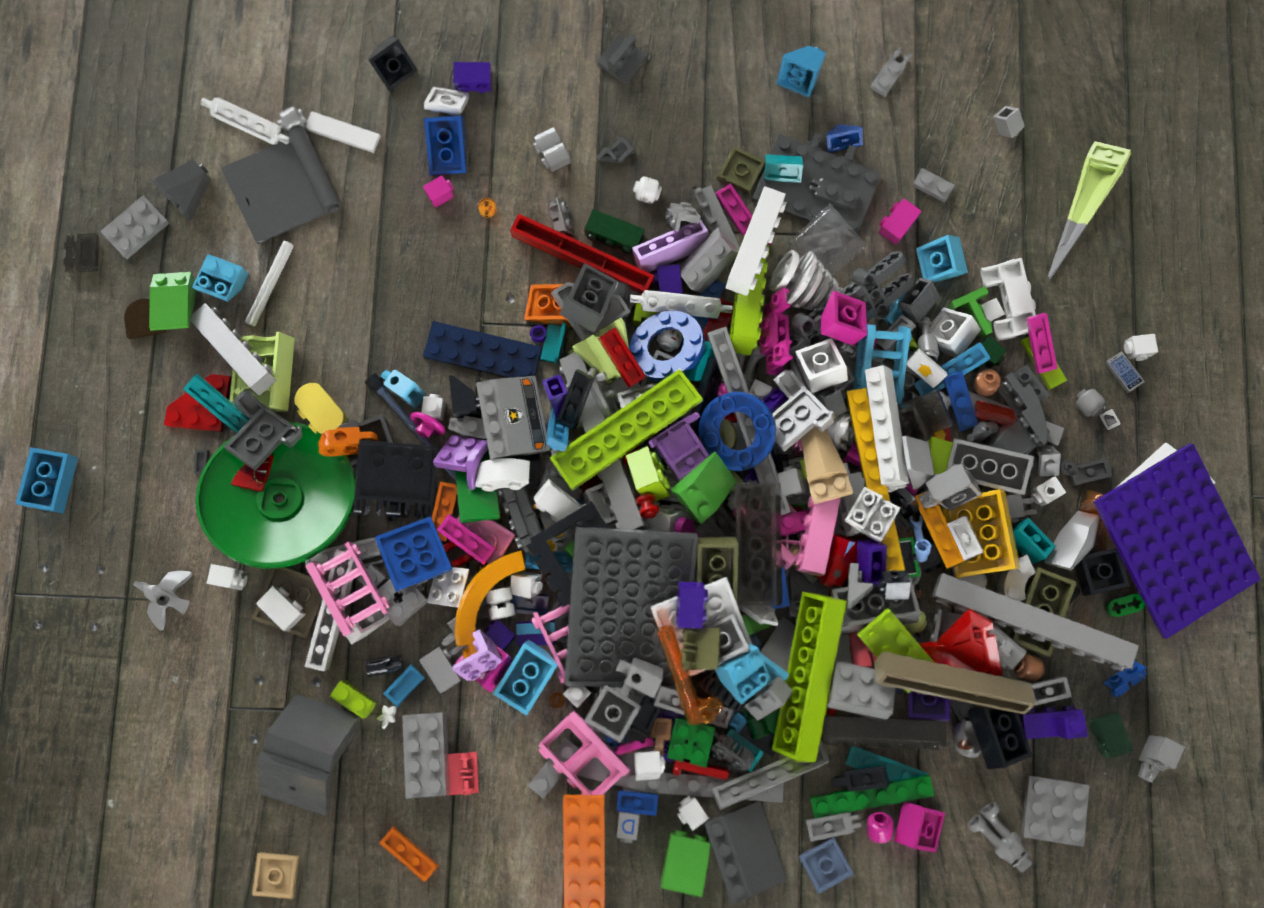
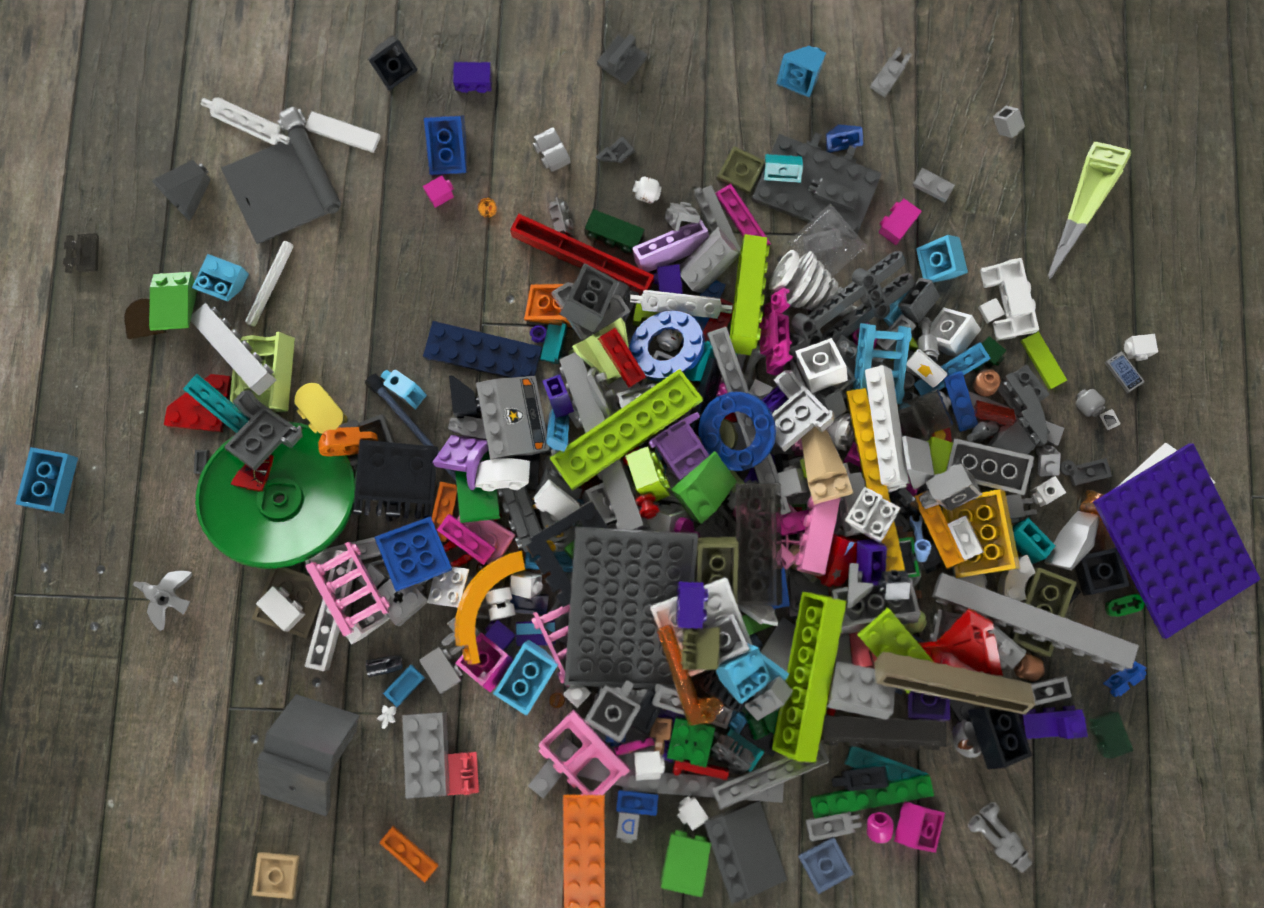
light grey plate [100,195,169,259] -> none
white brick [206,564,248,590] -> none
lime brick [330,680,377,719] -> none
dark pink piece [410,412,446,438] -> none
white brick [421,394,446,421] -> none
white plate [424,87,469,116] -> none
lavender bracket [452,630,503,681] -> none
black tile [557,369,595,430] -> none
light grey torso [615,658,663,698] -> none
white brick [726,186,787,296] -> none
dark pink slope [821,291,867,346] -> none
bright green bracket [947,286,993,340] -> none
light grey plate [1021,775,1089,847] -> none
dark pink plate [1026,313,1058,374] -> none
light grey hinge [1138,735,1185,782] -> none

